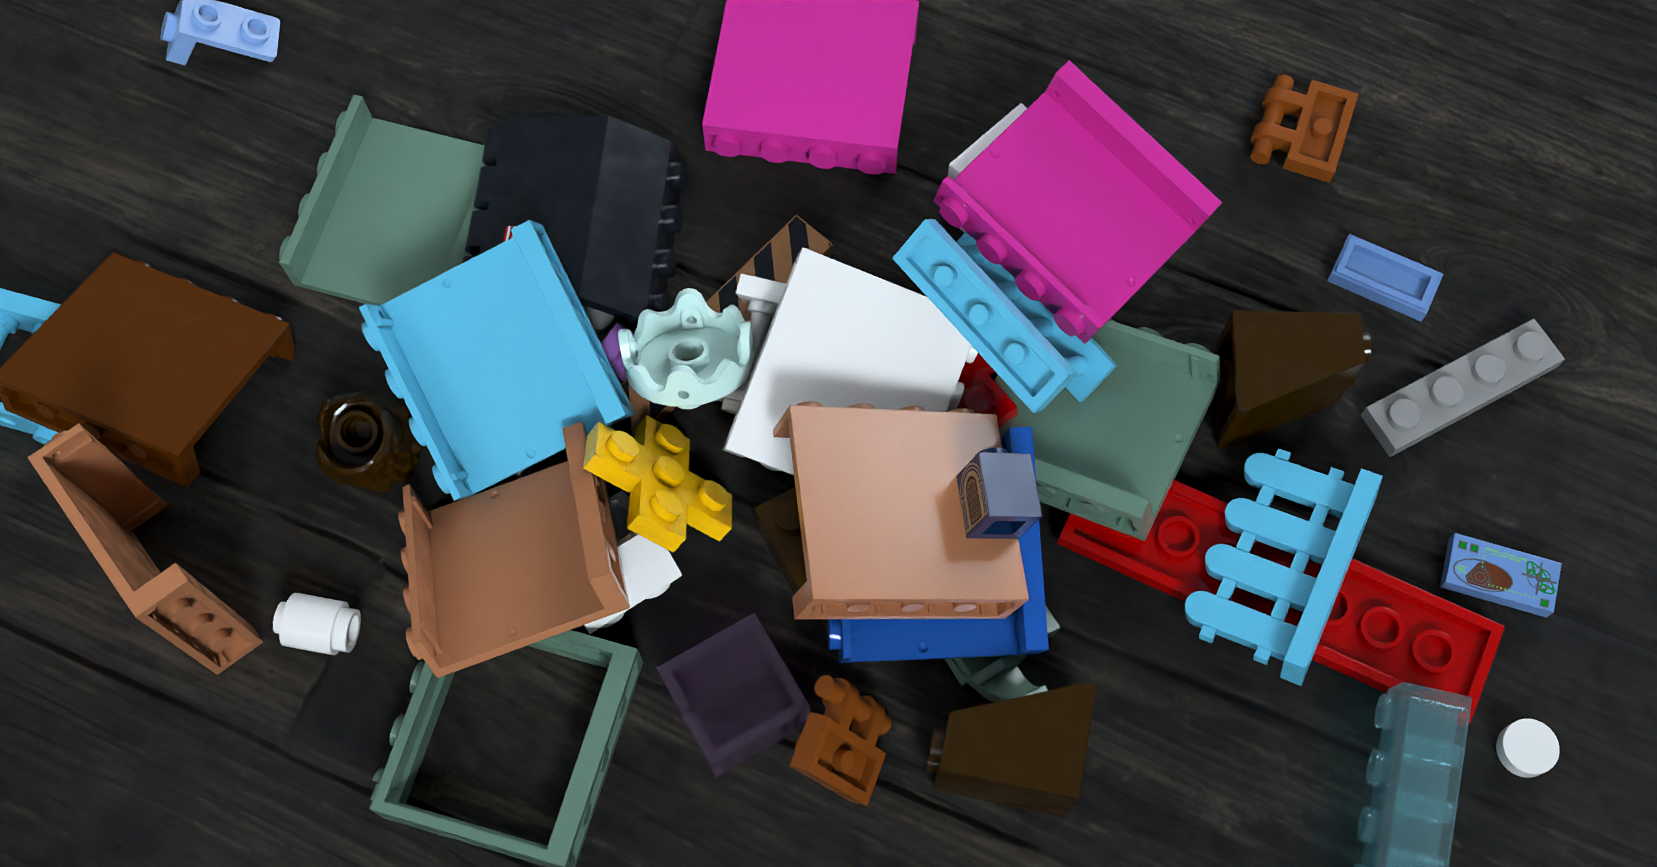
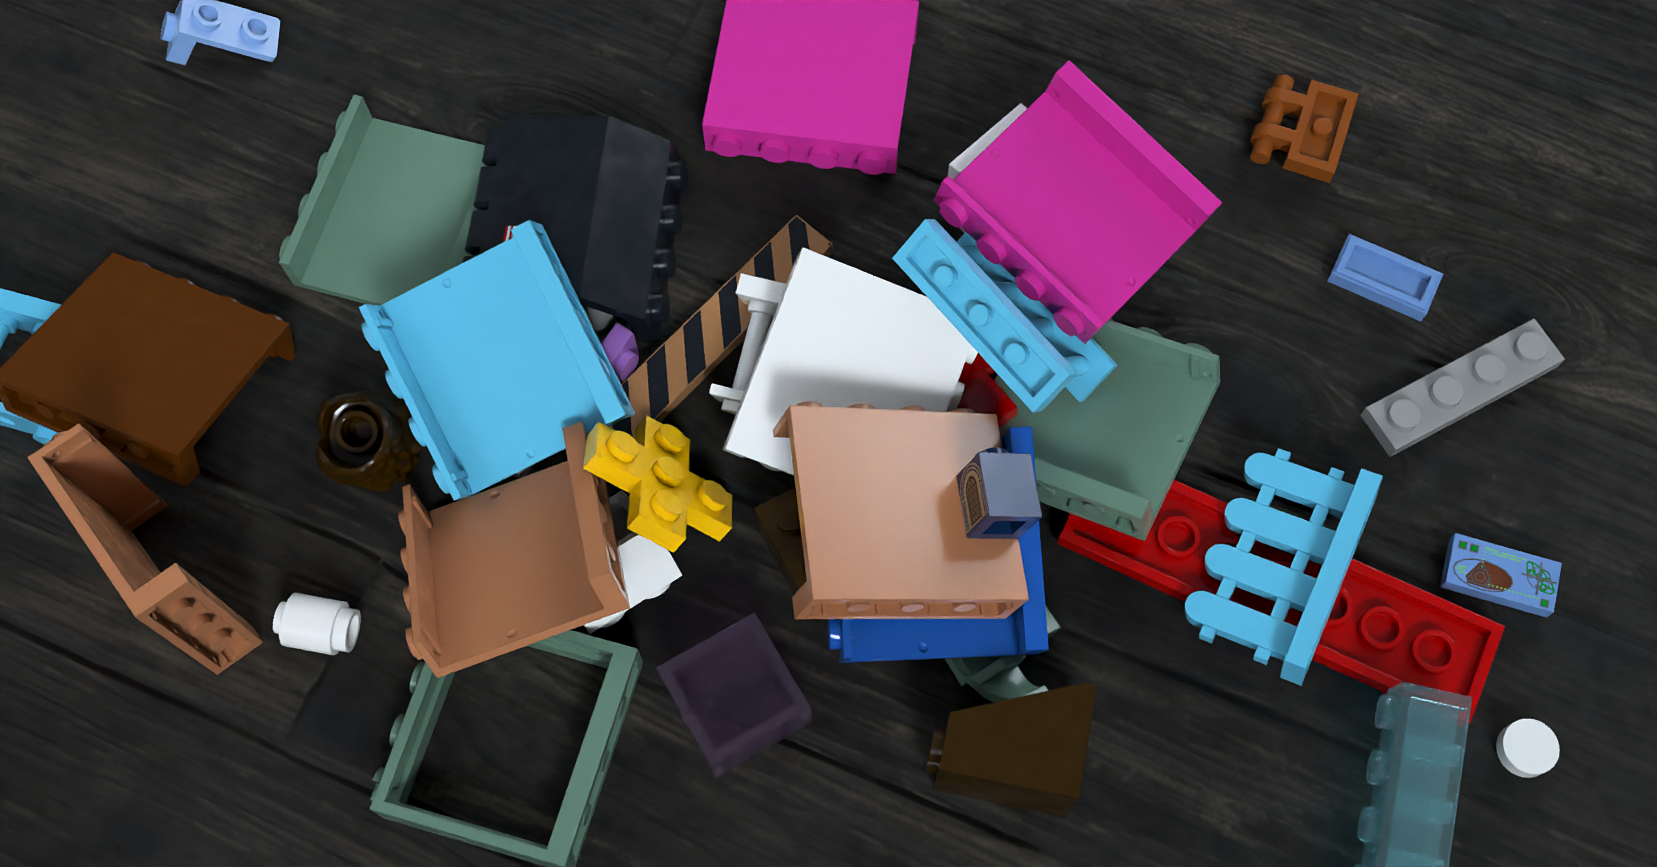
light aqua plate [618,288,755,409] -> none
dark orange plate [789,675,892,806] -> none
dark brown slope [1212,310,1371,448] -> none

